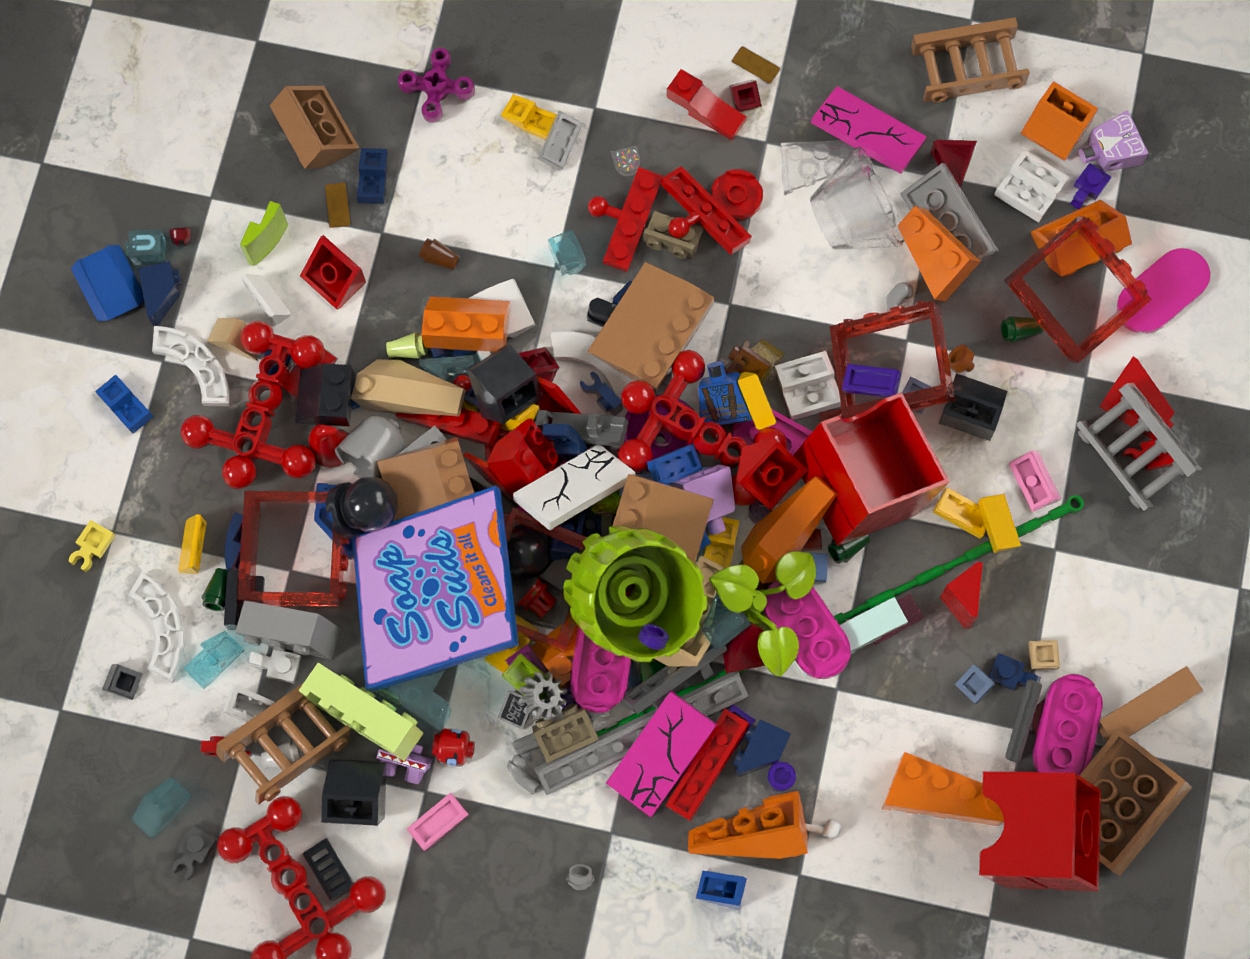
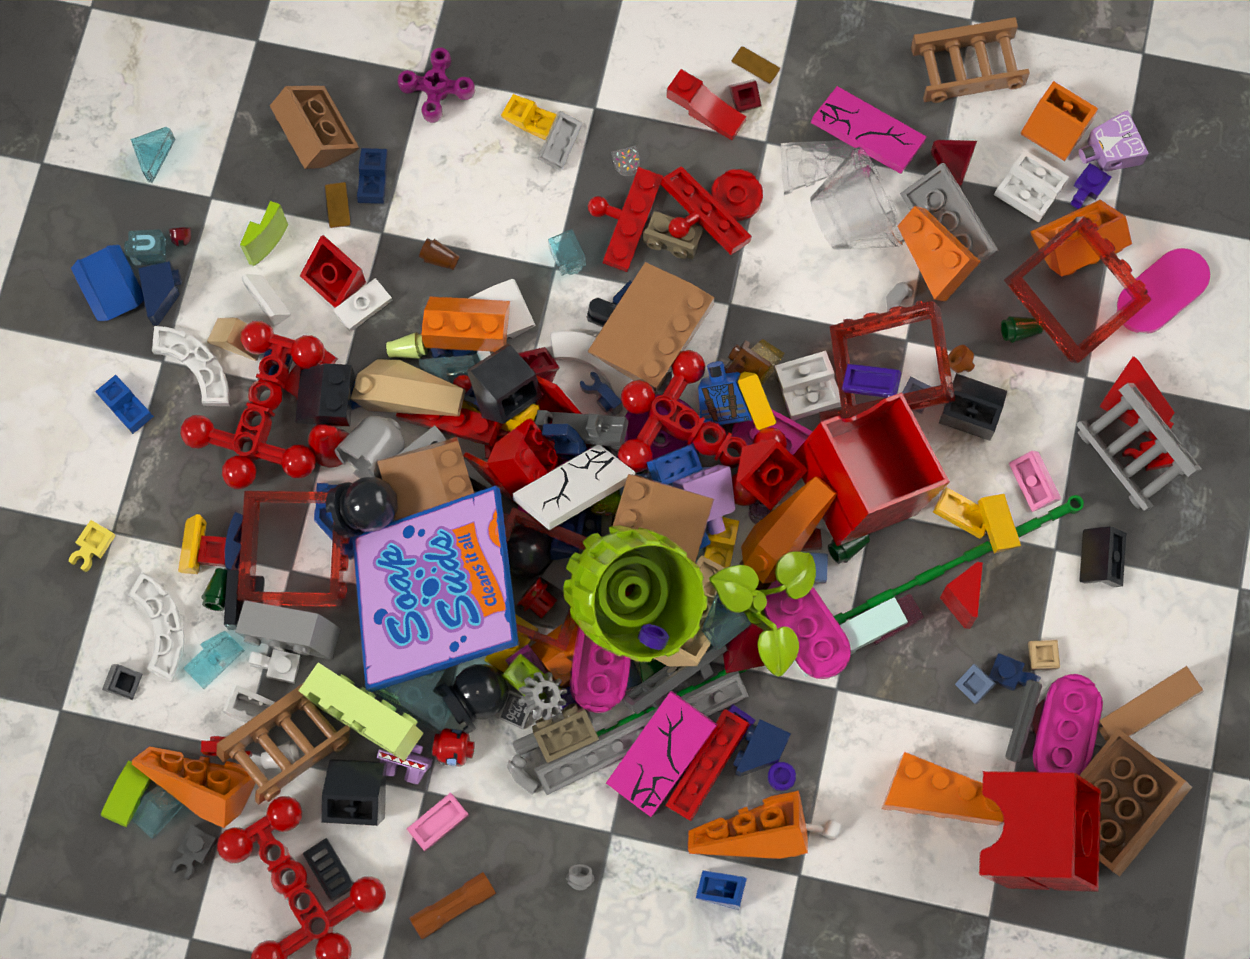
none -> lime slope [101,760,152,828]
none -> clear light blue slope [130,127,176,183]
none -> orange wedge [132,746,256,828]
none -> red plate [197,535,226,567]
none -> white plate [333,278,393,332]
none -> dark orange axle [409,872,496,940]
none -> black tile [435,664,508,735]
none -> black panel [1079,526,1127,587]

